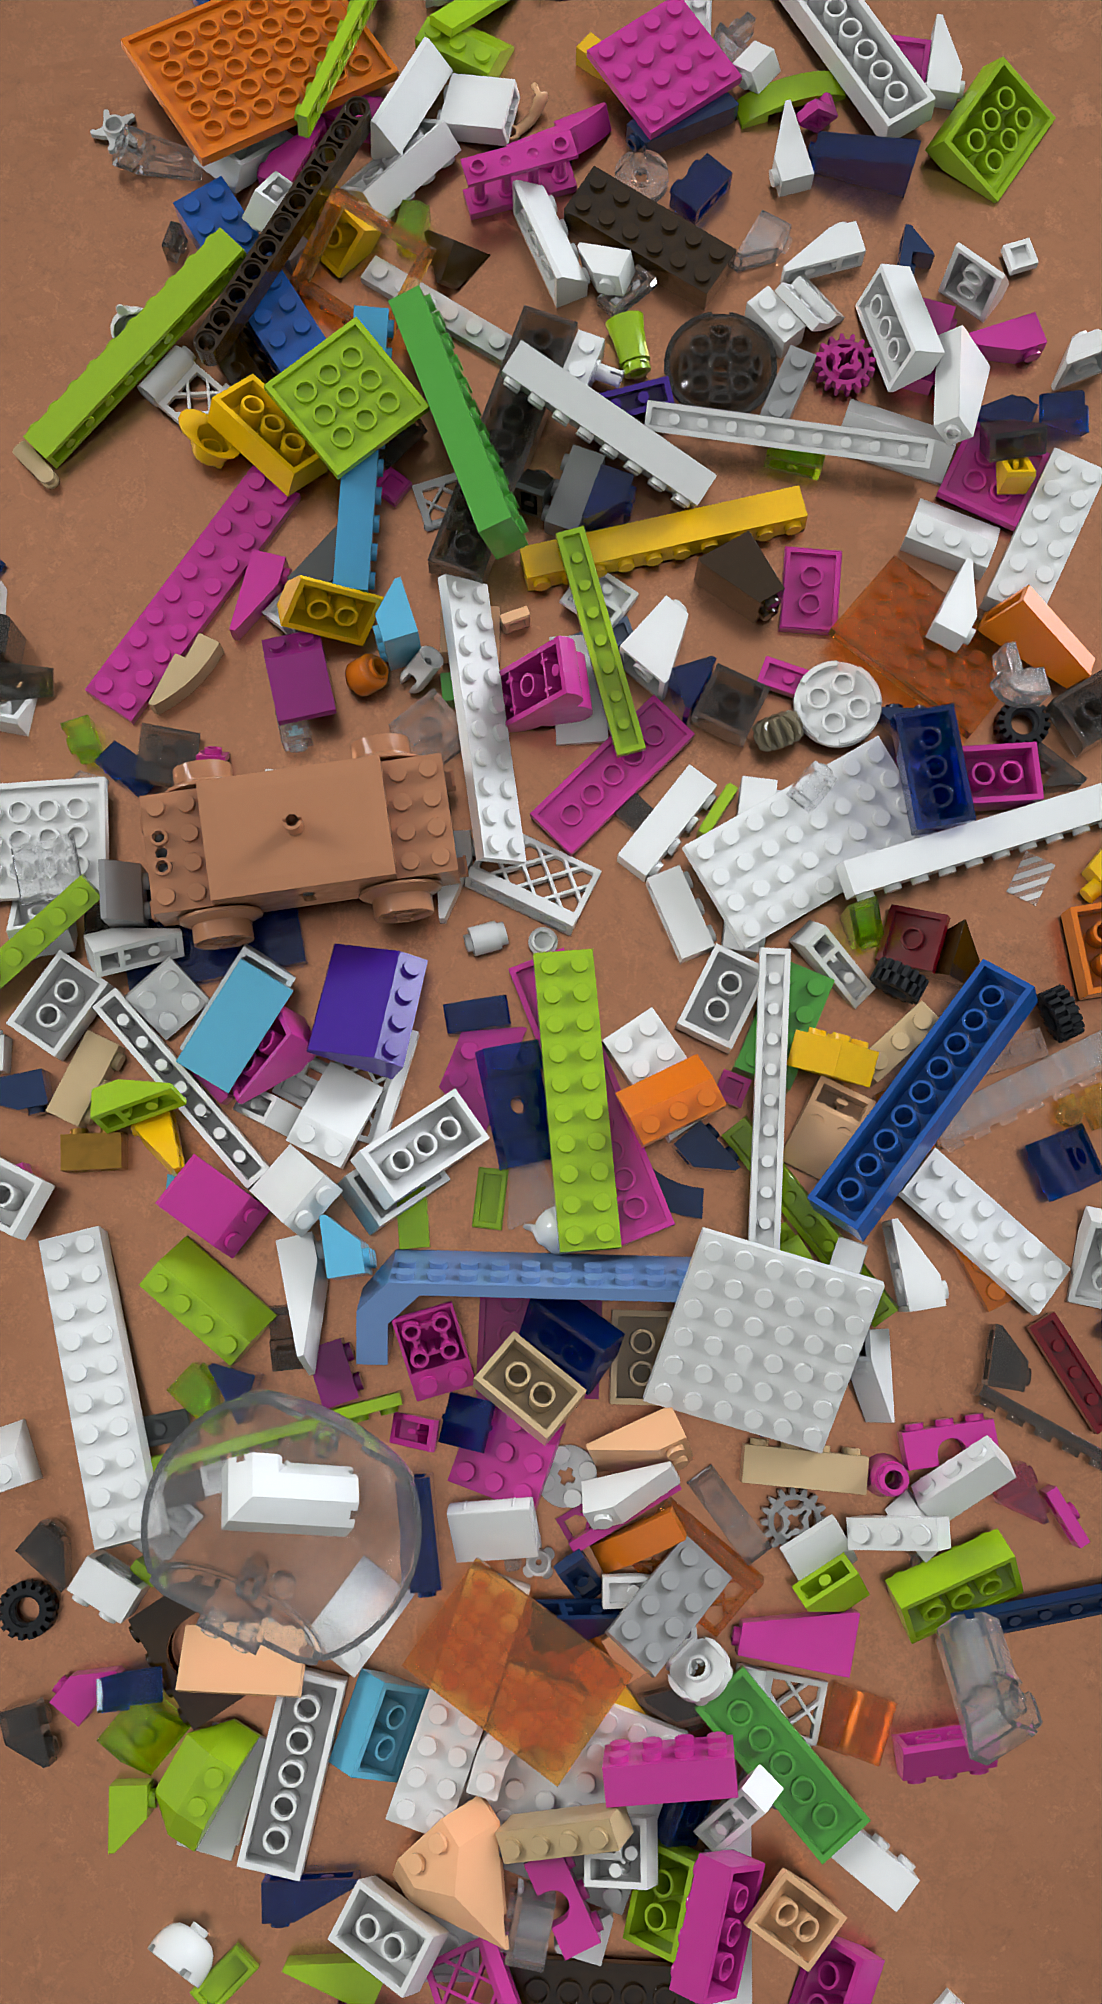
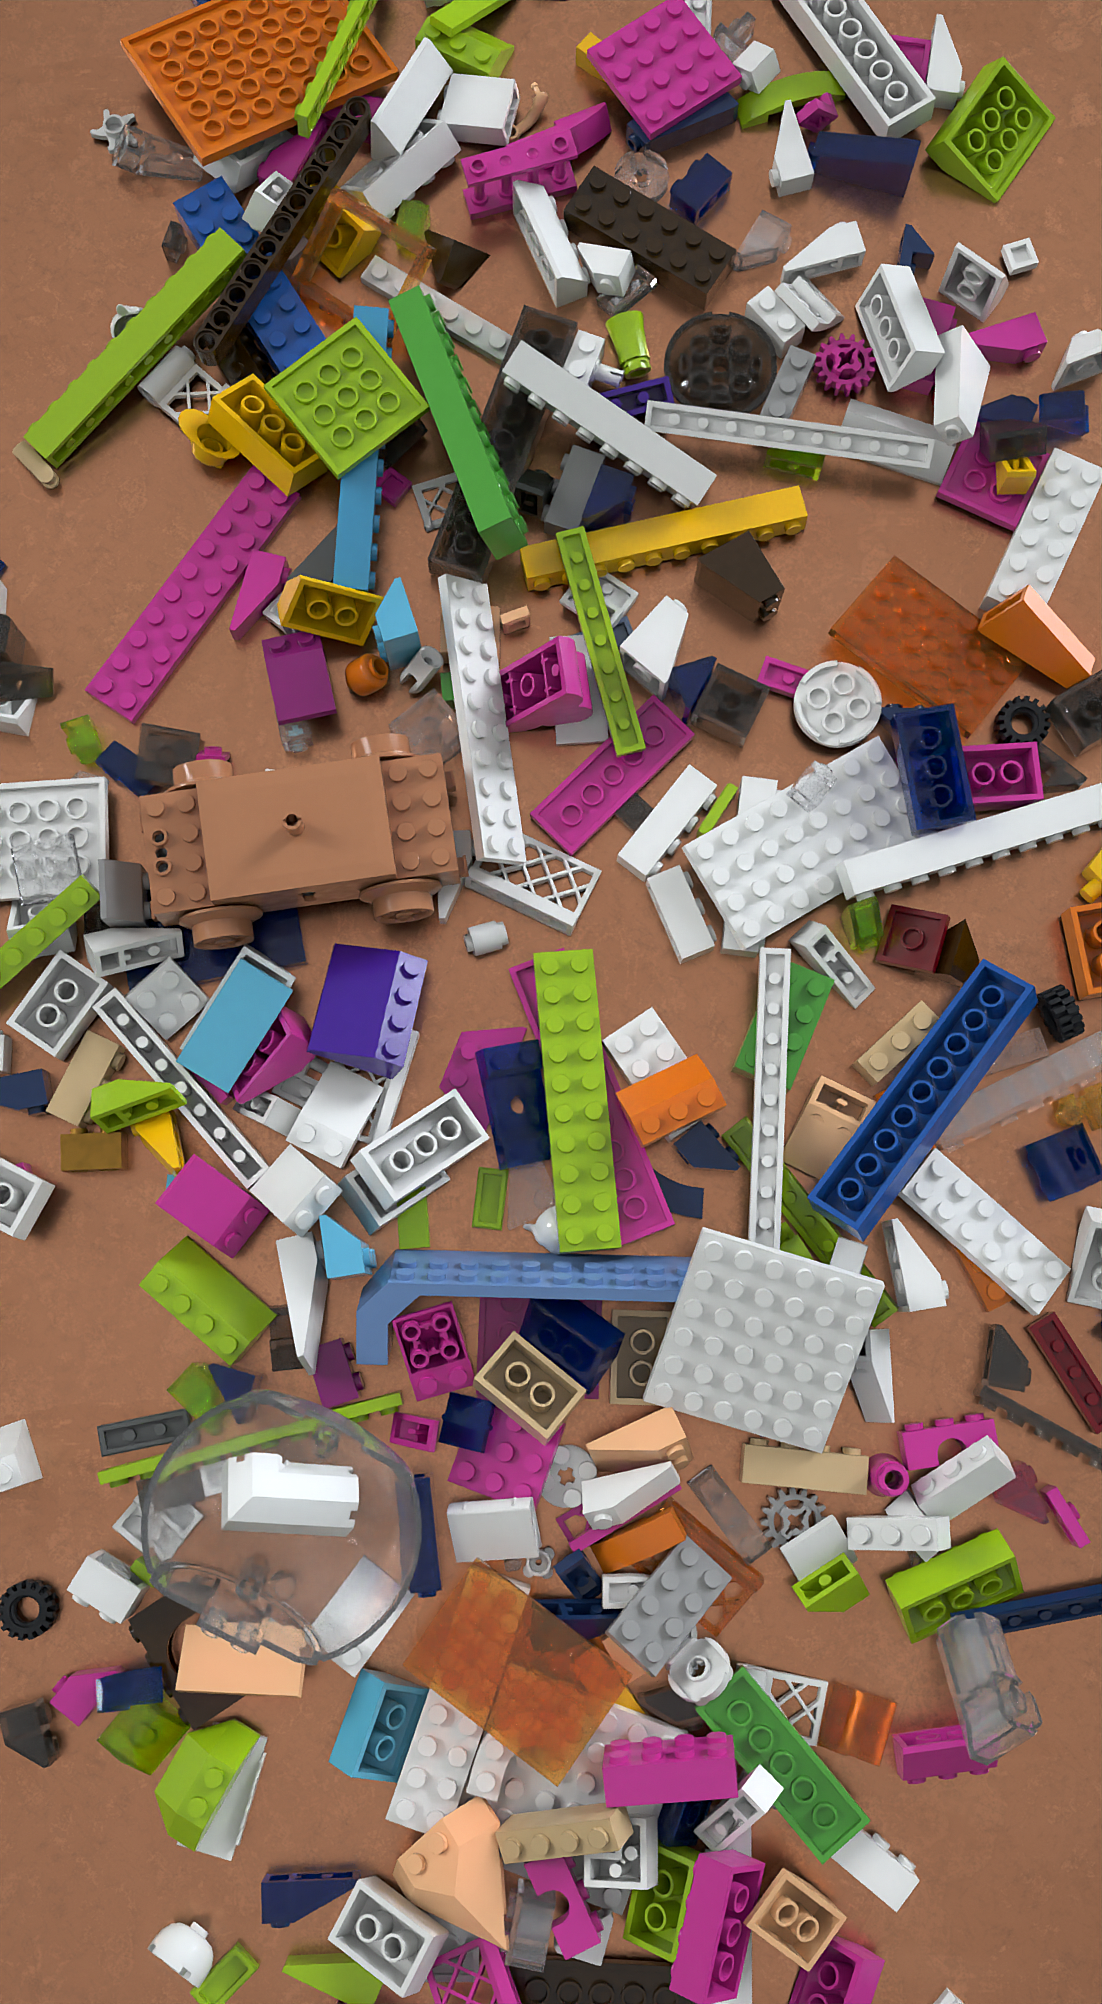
clear smoke slope [15,1518,73,1593] -> none
white brick [38,1226,165,1550] -> none
lime slope [108,1778,158,1854] -> none
tan slope [148,633,224,715] -> none
white brick [237,1667,349,1881] -> none
clear blue slope [443,995,511,1034] -> none
white plate [528,927,558,953] -> none
white brick [675,943,759,1054] -> none
dark pink plate [717,1069,752,1109] -> none
dark pink slope [731,1608,860,1678] -> none
dark tan gear [752,710,804,752] -> none
dark pink tile [778,546,842,636] -> none
yellow brick [787,1027,879,1088] -> none
black tyre [869,957,929,1005] -> none
white slope [900,498,1000,581] -> none
white slope [925,557,977,653] -> none
clear brick [989,642,1052,708] -> none
sticker [1006,851,1055,906] -> none

